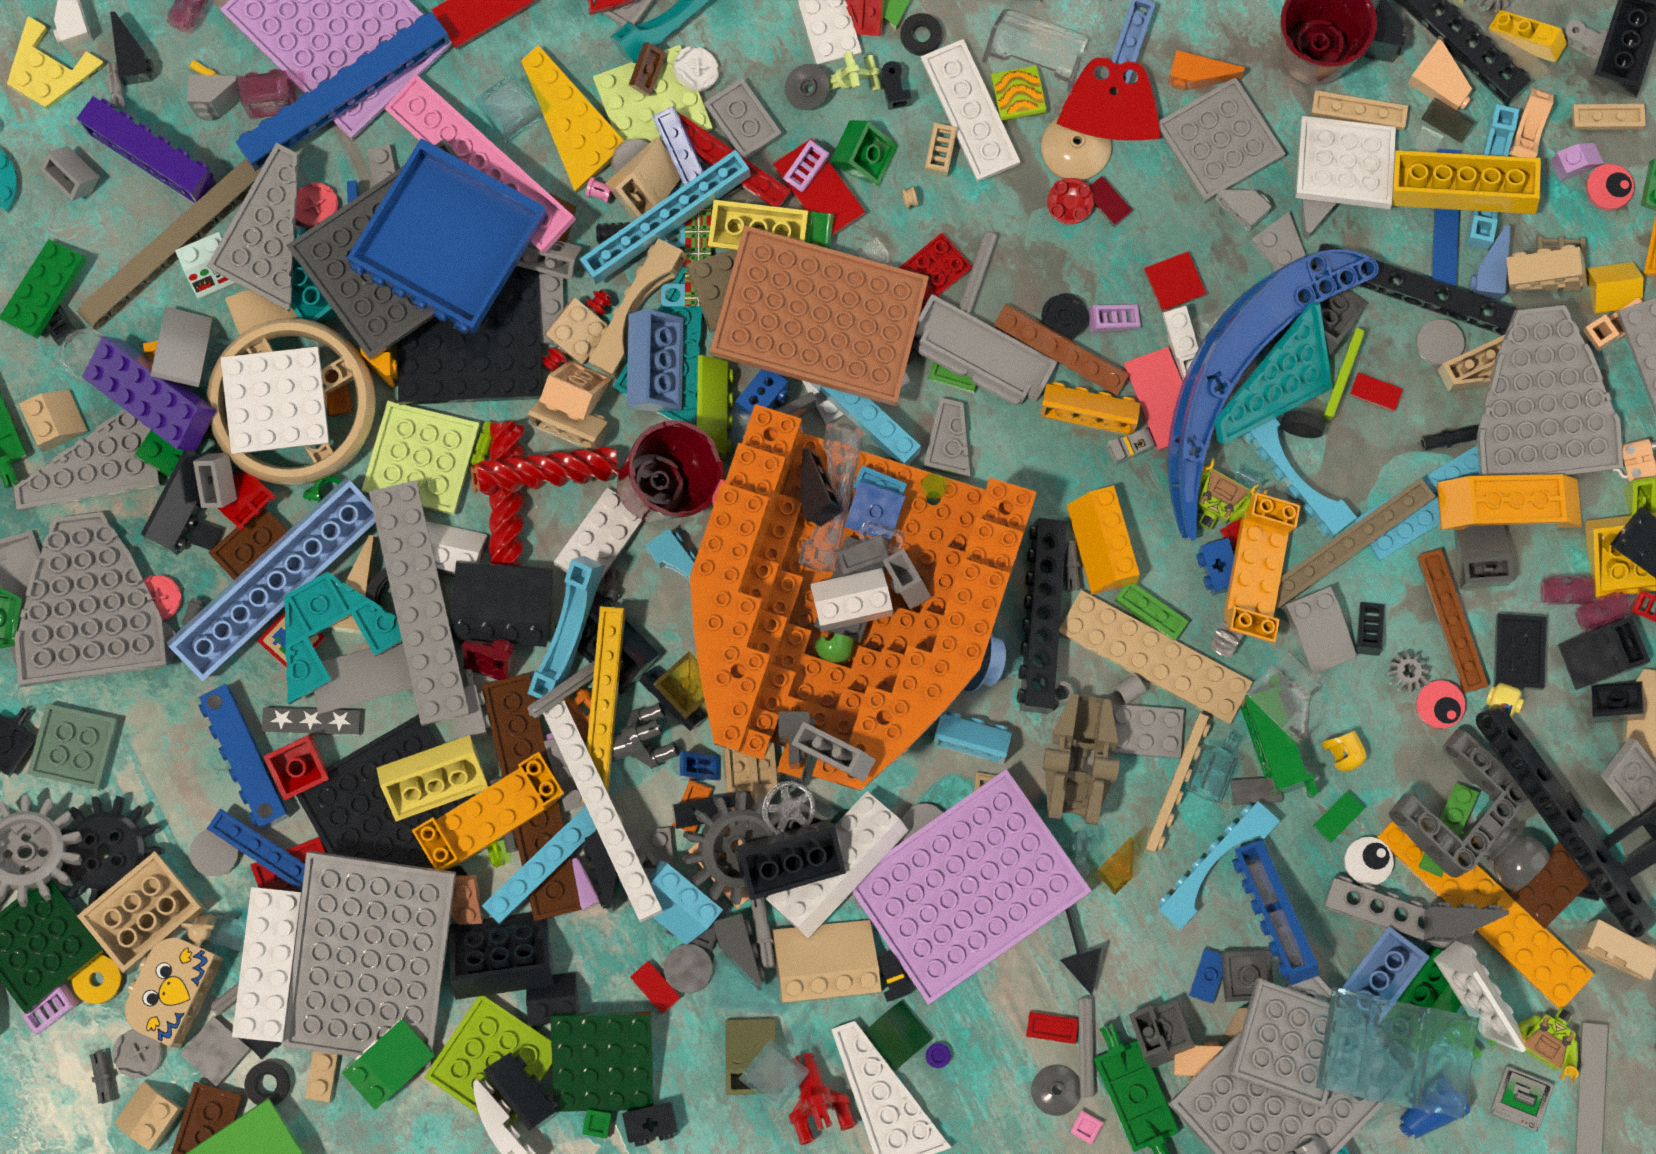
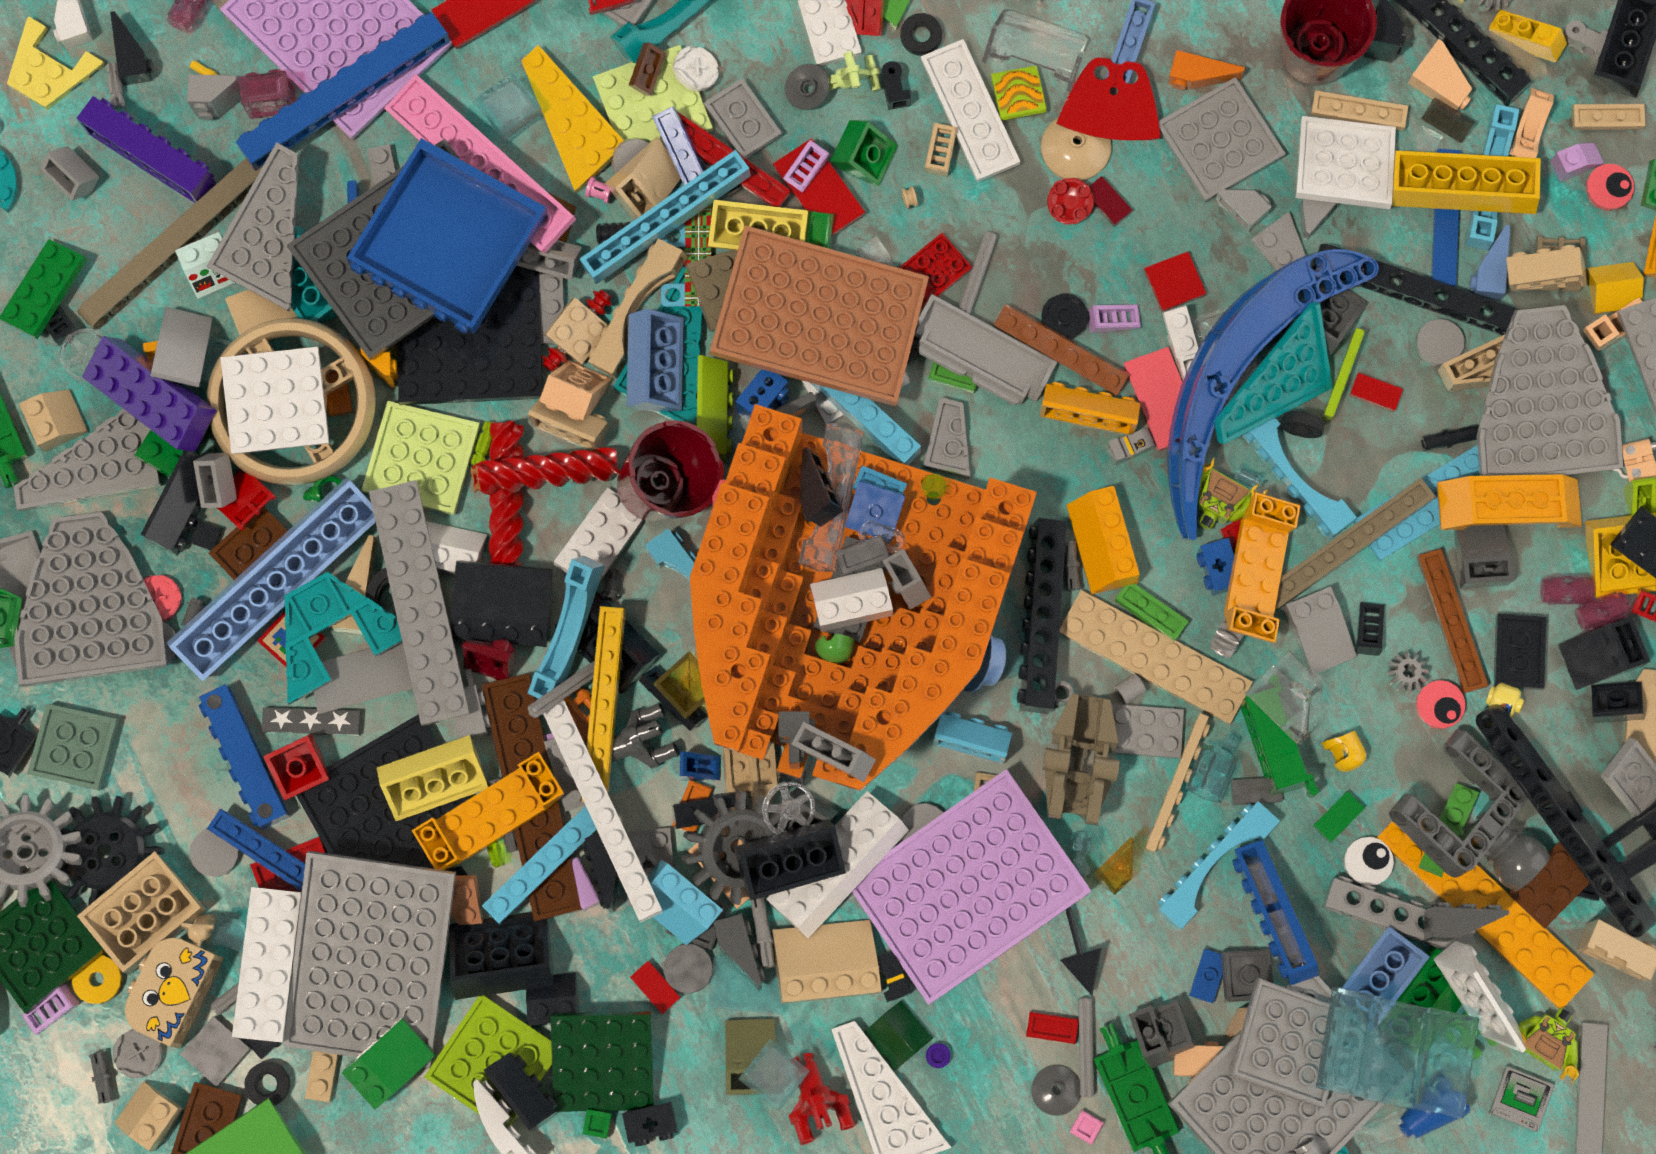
coral tile [296,182,339,229] -> none

